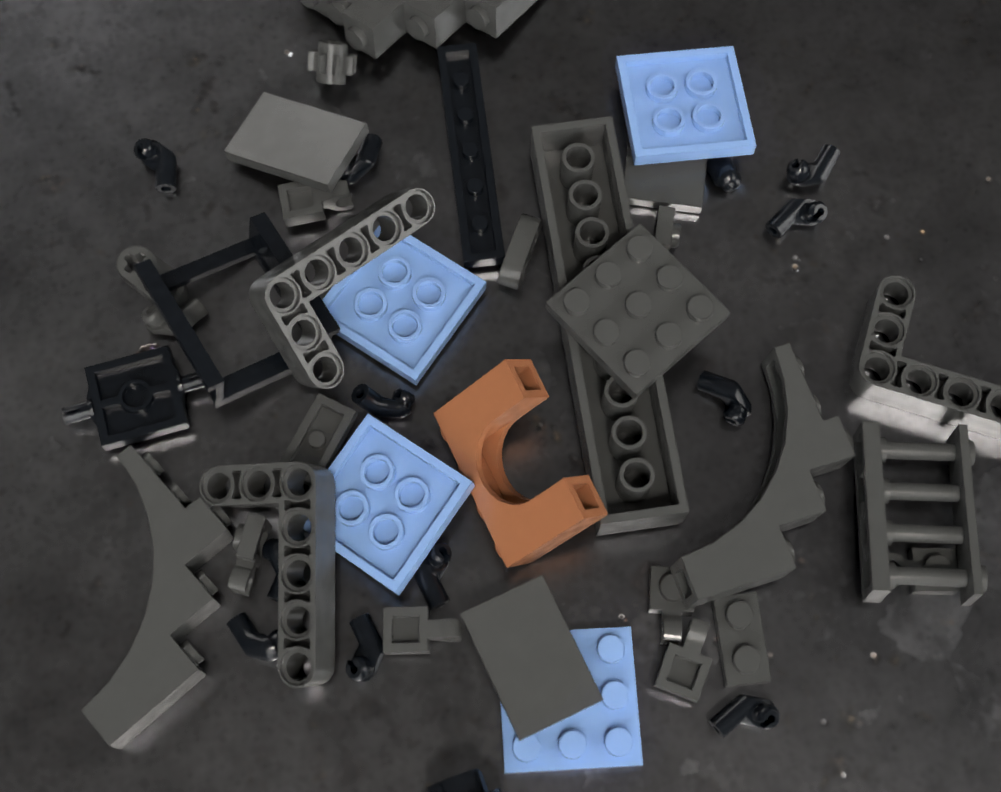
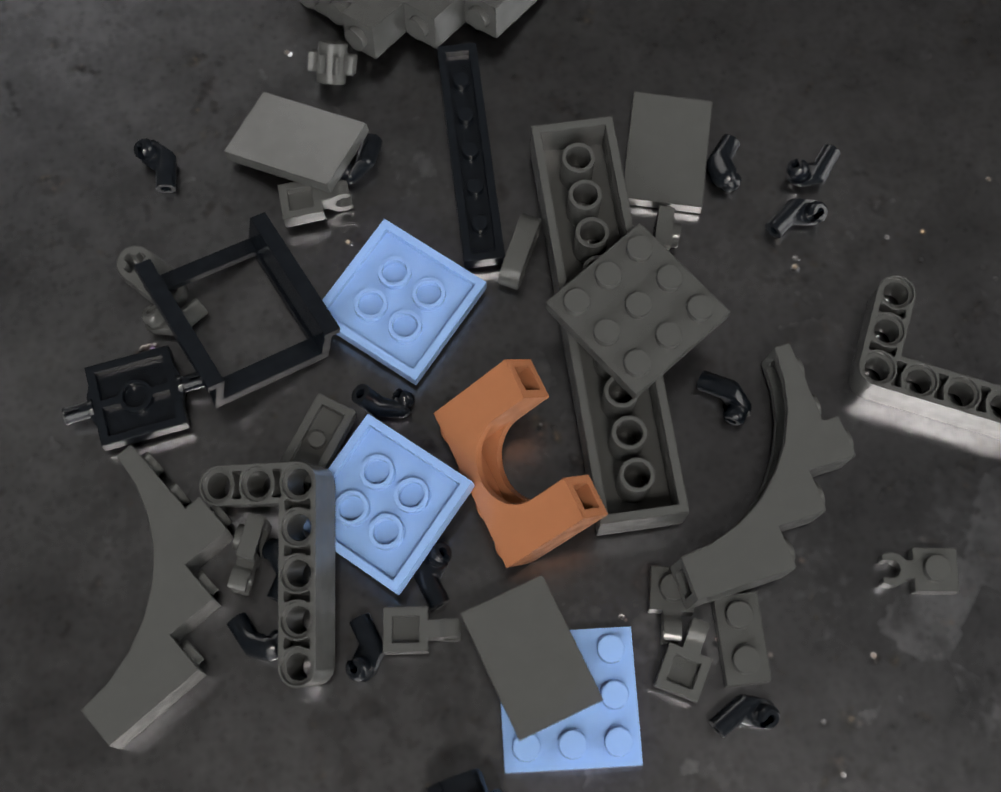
dark grey beam [249,188,435,389] -> none
light blue plate [615,46,757,166] -> none
dark grey fence [853,421,988,606] -> none

